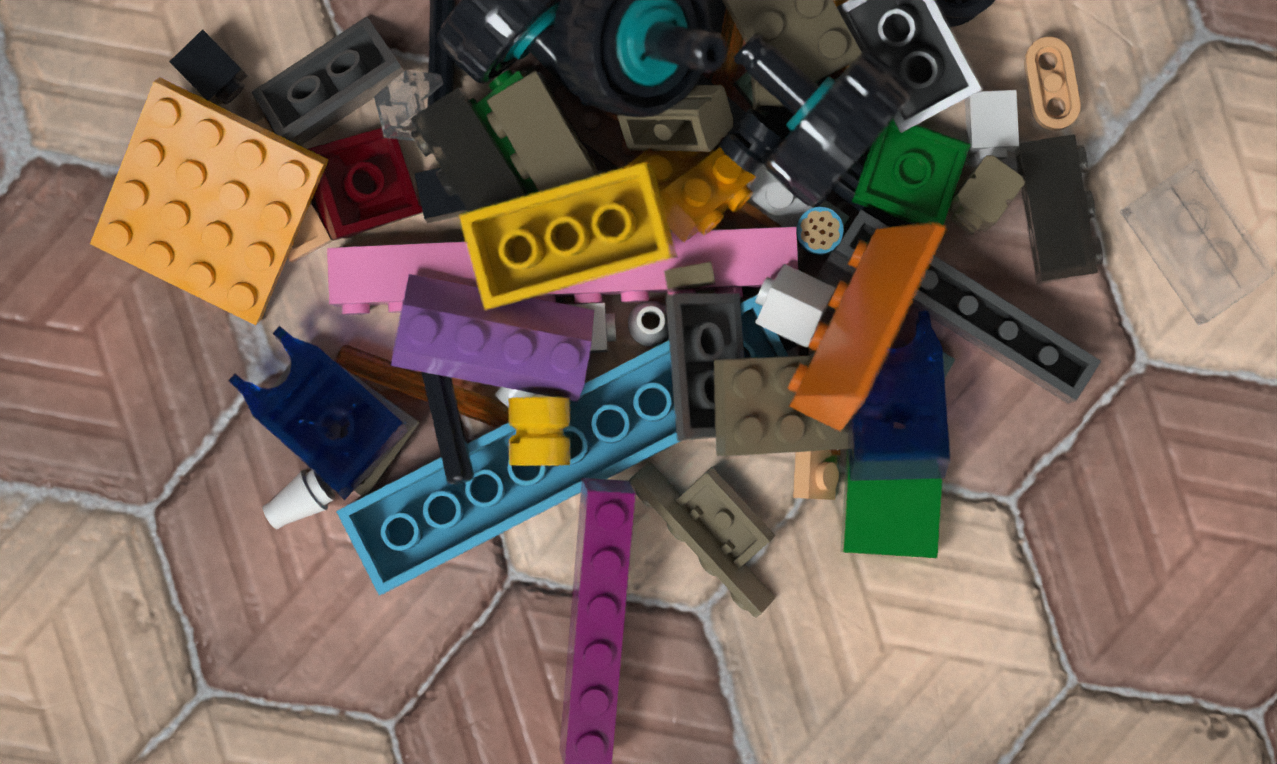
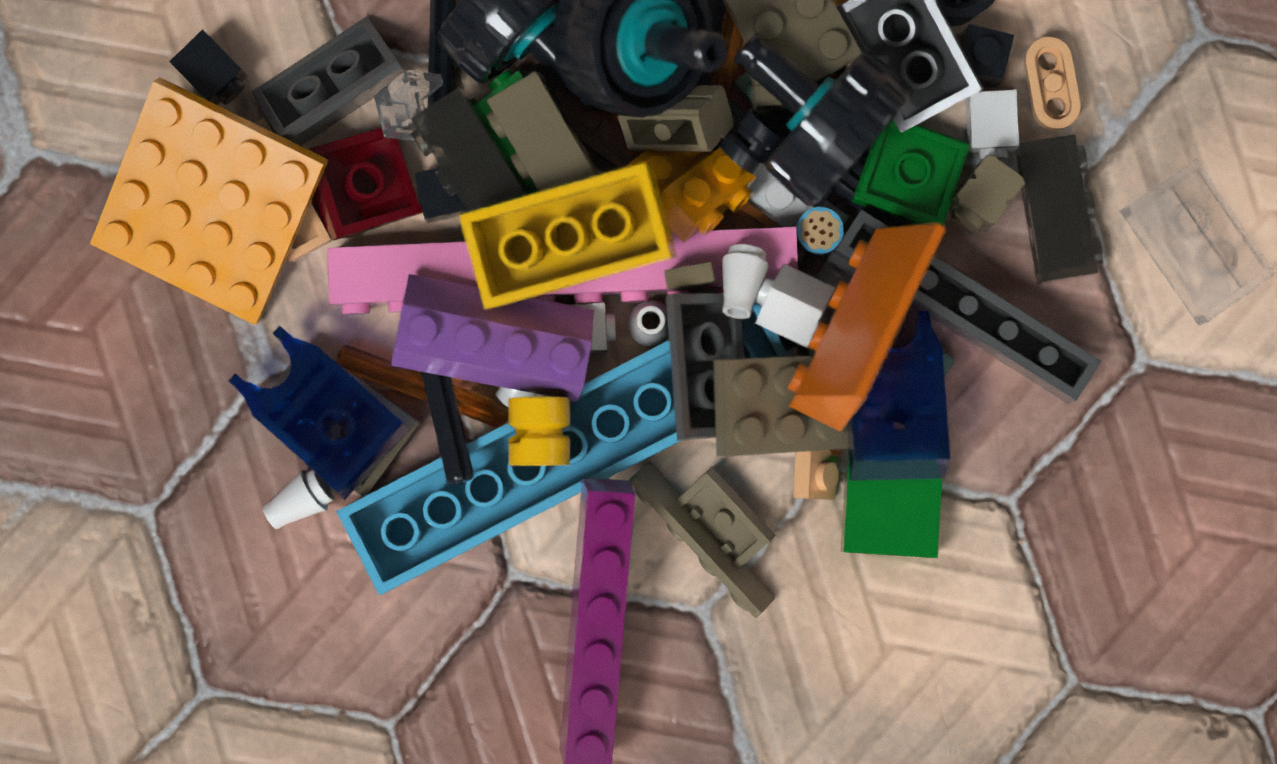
none -> white cone [722,244,769,319]
none -> black brick [960,24,1014,88]

